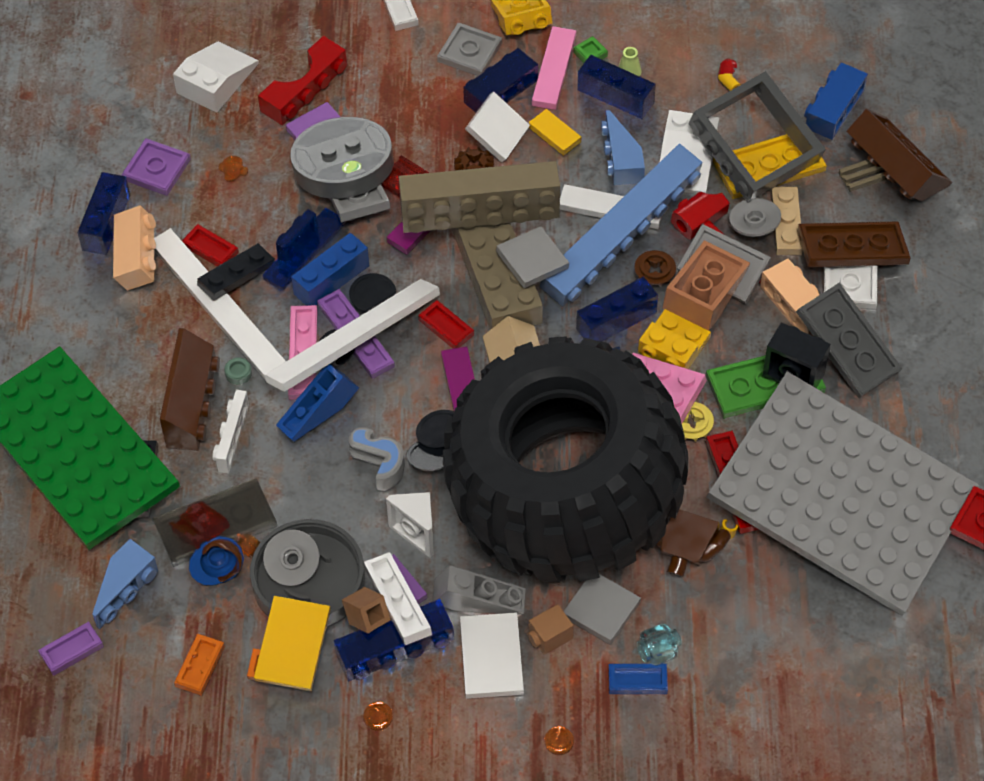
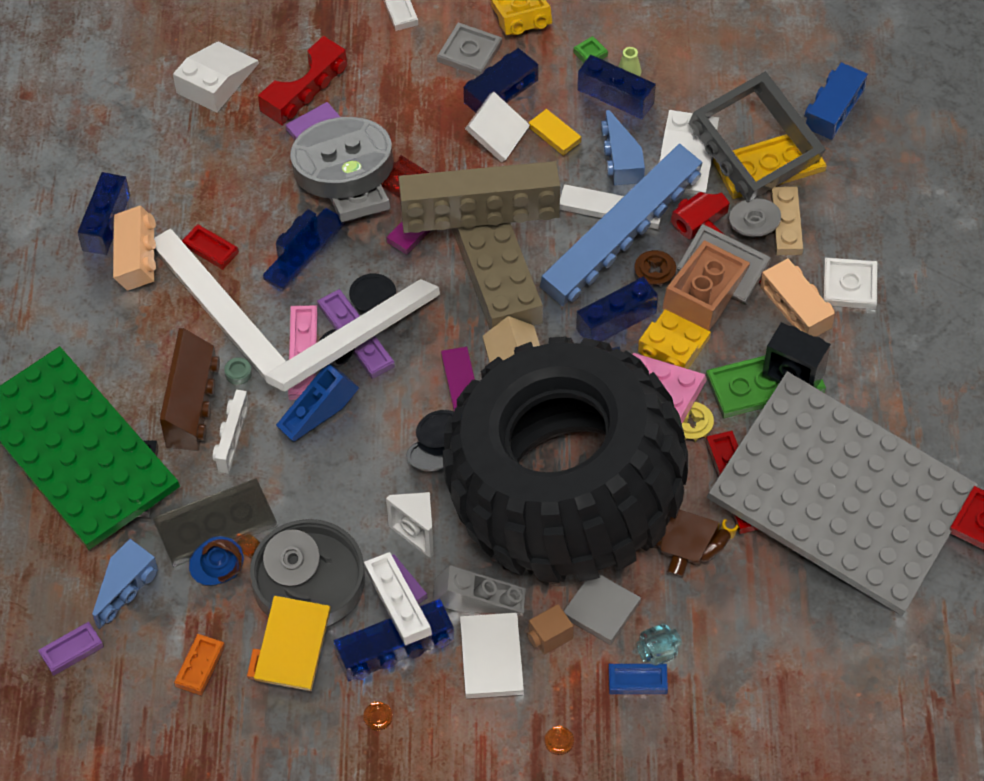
medium lavender tile [121,138,191,196] -> none
clear red plate [169,501,231,549] -> none
black plate [197,243,275,301] -> none
clear orange plate [219,156,248,182] -> none
blue brick [291,232,370,306] -> none
medium nougat brick [342,587,391,633] -> none
light grey animal [348,427,405,491] -> none
red tile [418,300,474,349] -> none
reddish brown gear [454,146,494,171] -> none
light grey tile [496,226,569,288] -> none
bright pink tile [532,26,576,110] -> none
arm [718,58,741,91] -> none
dark grey tile [796,282,902,398] -> none
reddish brown tile [797,221,911,267] -> none
dark tan tile [839,159,887,192] -> none
reddish brown slope [846,108,953,201] -> none

